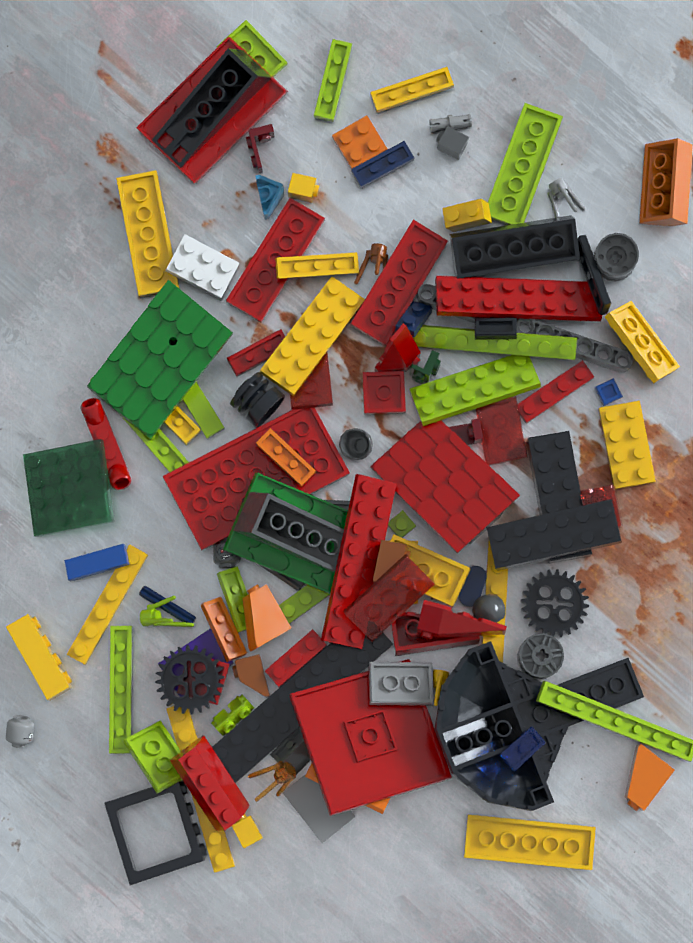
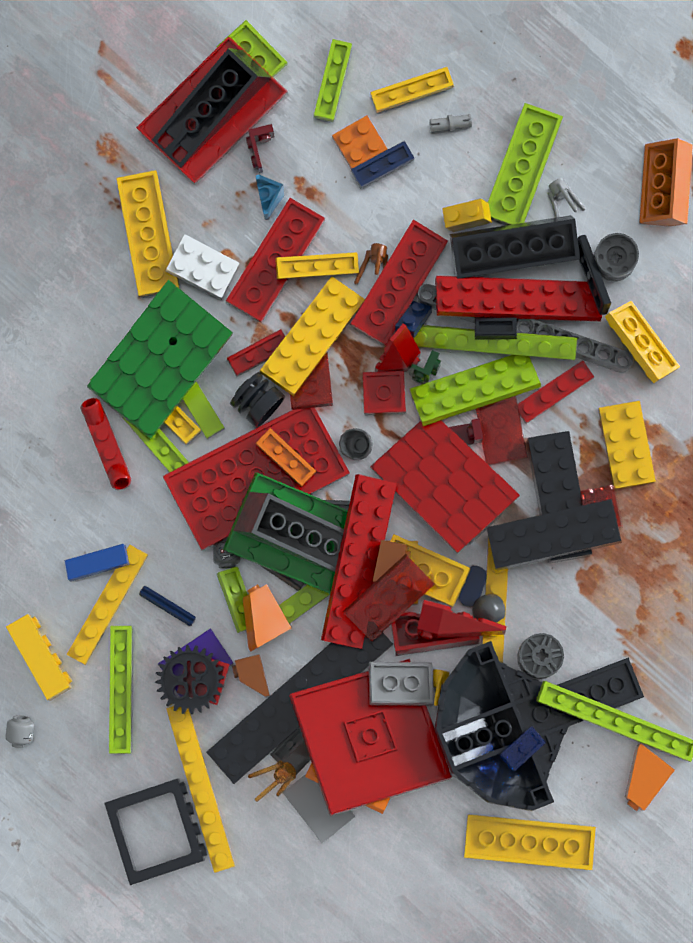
clear green plate [23,439,115,537] -> none
lime tile [124,720,182,793] -> none
lime plant [140,596,194,627] -> none
red slope [170,735,250,831] -> none
orange plate [201,597,247,662] -> none
lime hinge [211,694,254,736] -> none
yellow brick [232,814,263,848] -> none
red brick [265,629,327,688] -> none
yellow brick [288,173,320,203] -> none
lime plate [388,510,416,538] -> none
dark grey brick [436,126,469,160] -> none
black gear [520,569,589,637] -> none
blue tile [595,378,623,406] -> none

